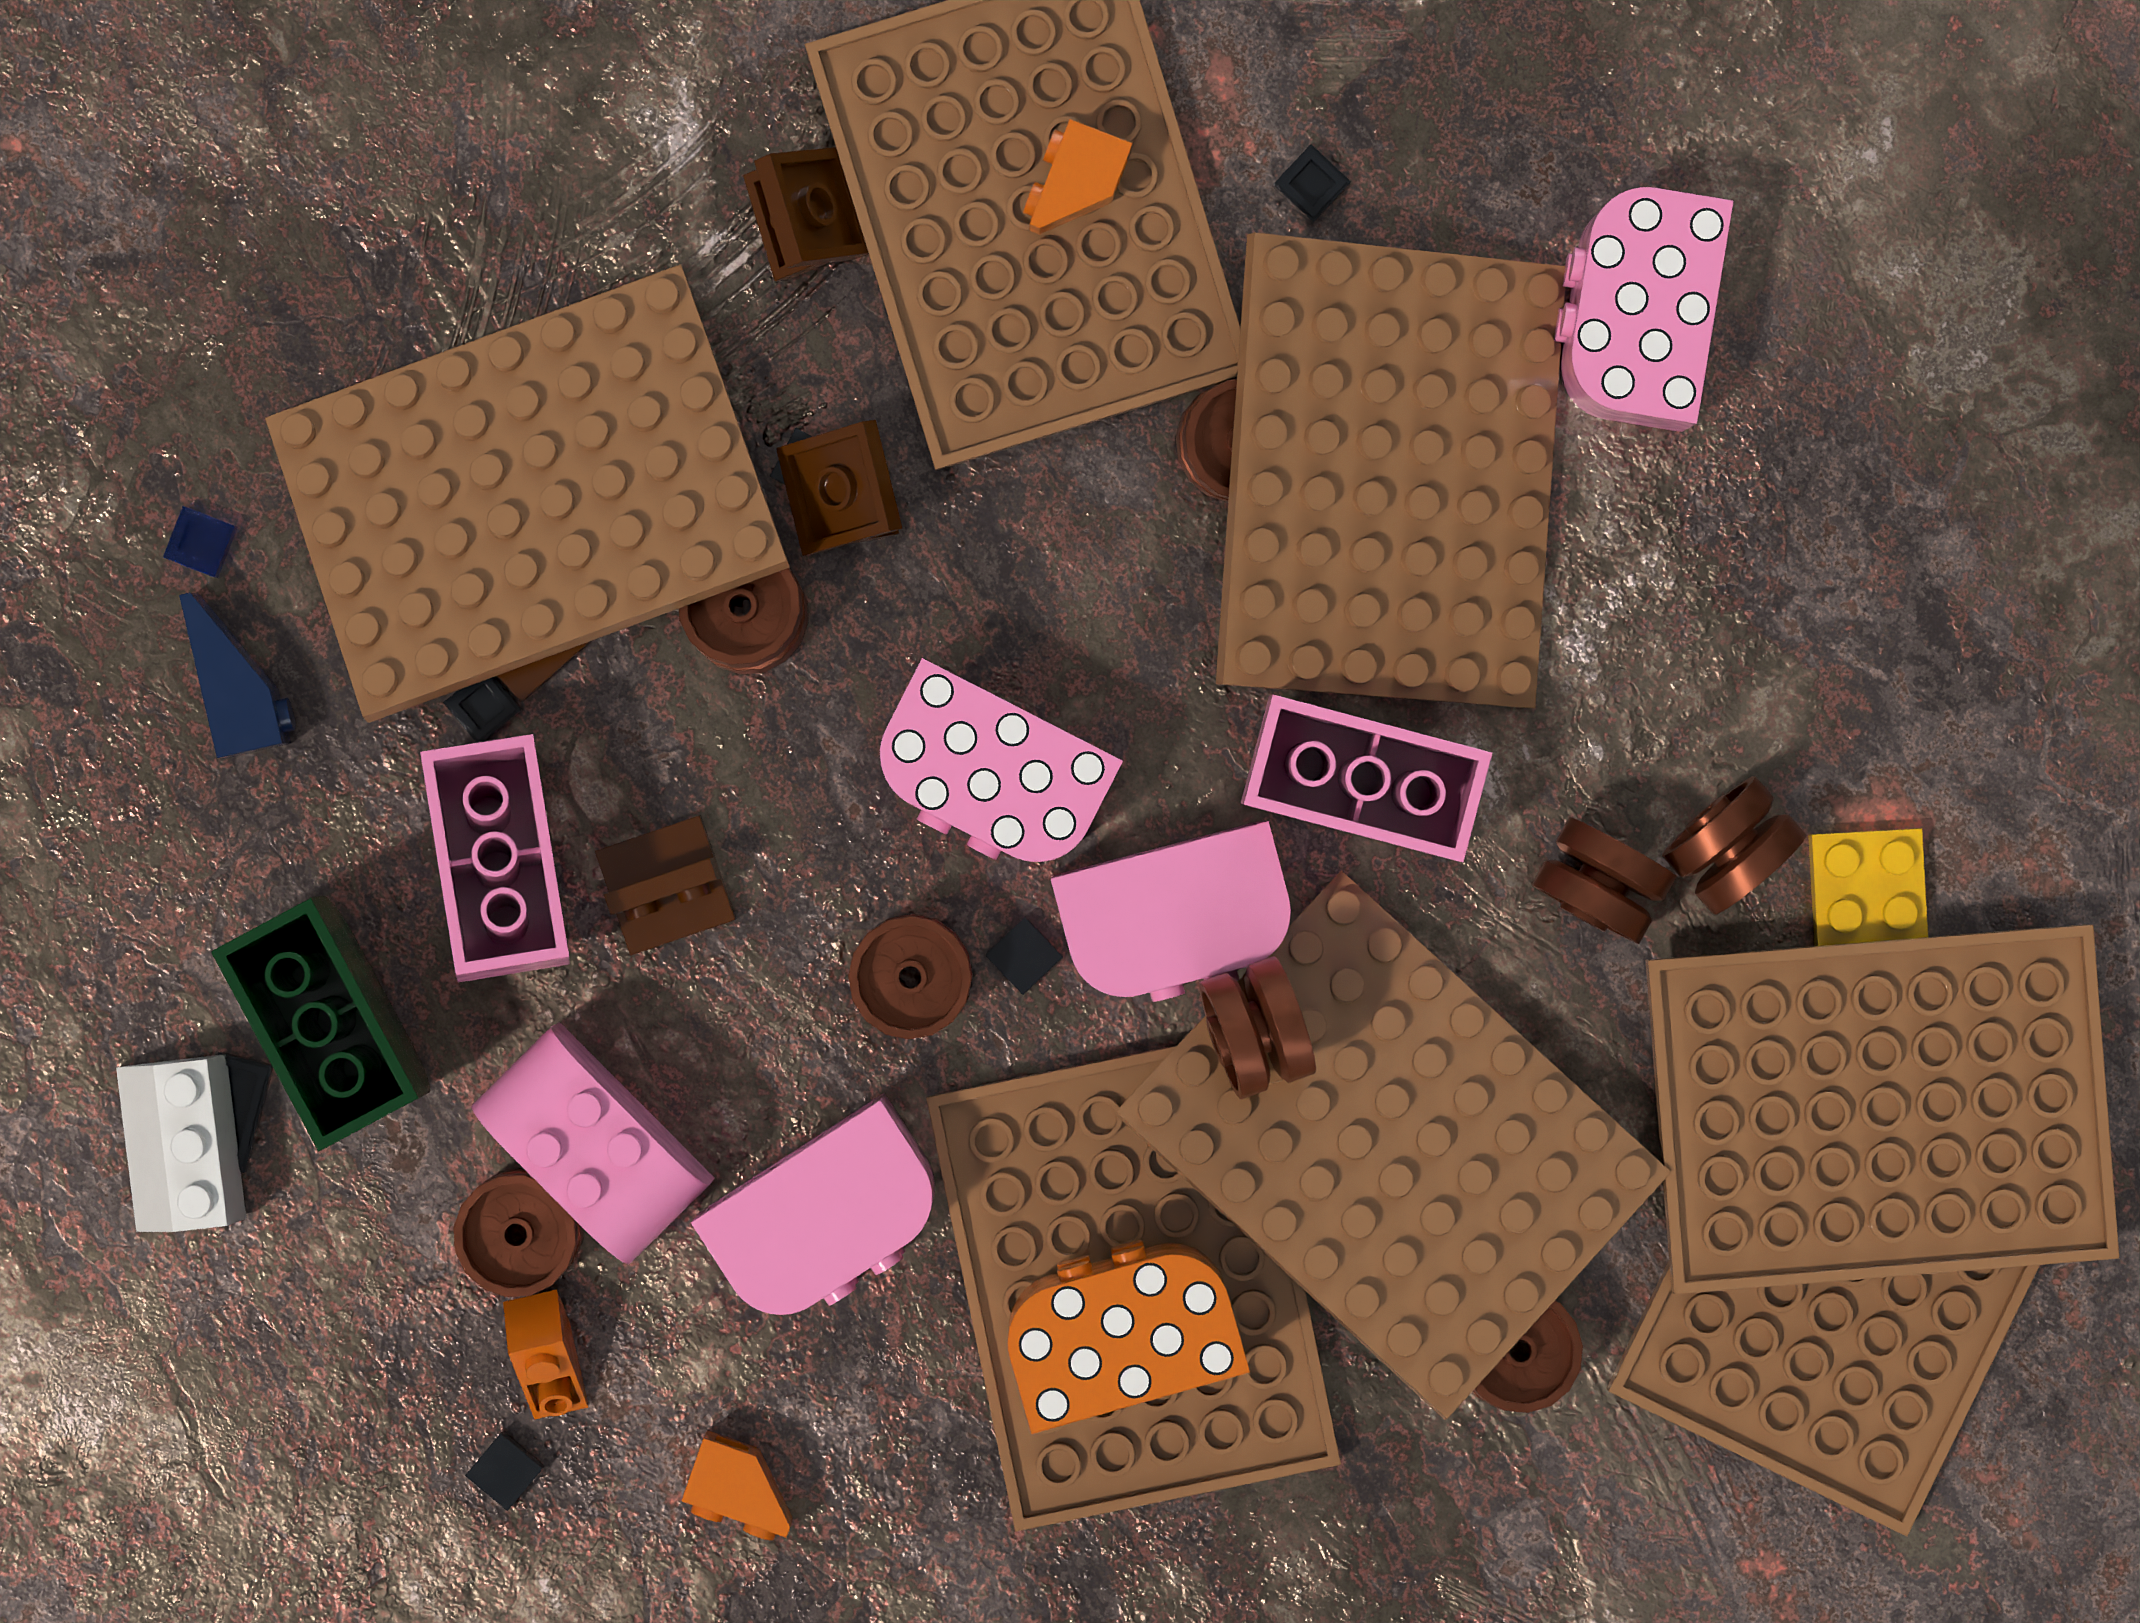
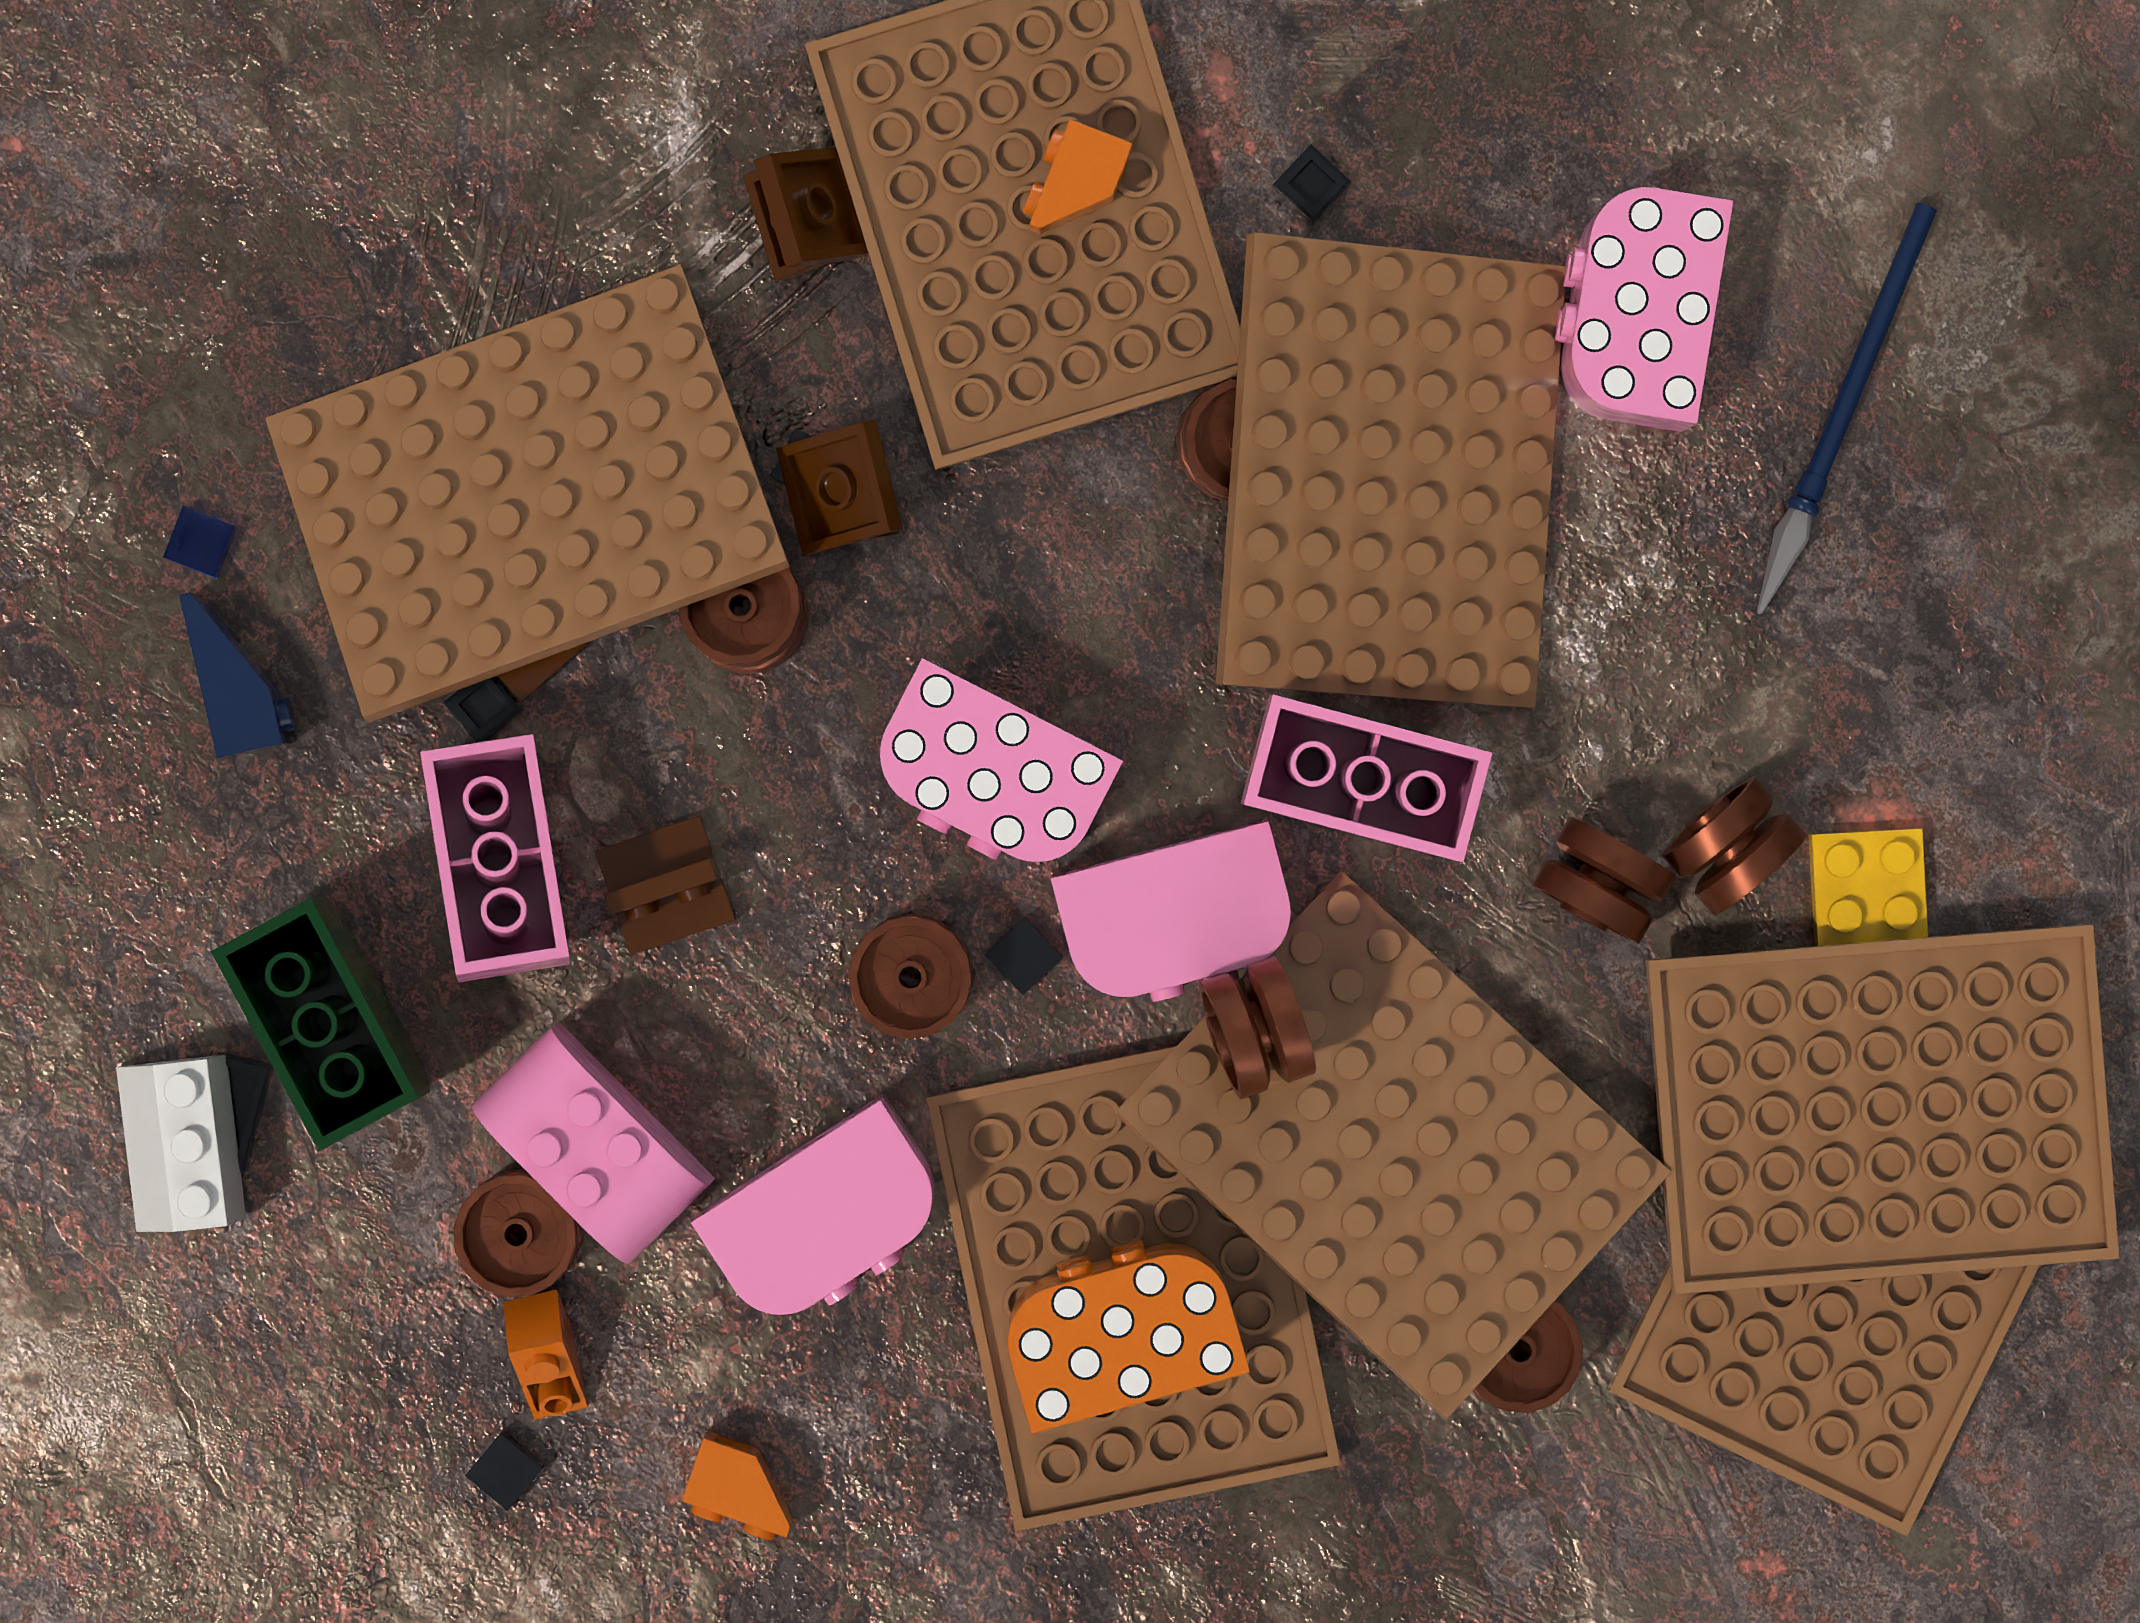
none -> dark blue piece [1757,202,1937,614]

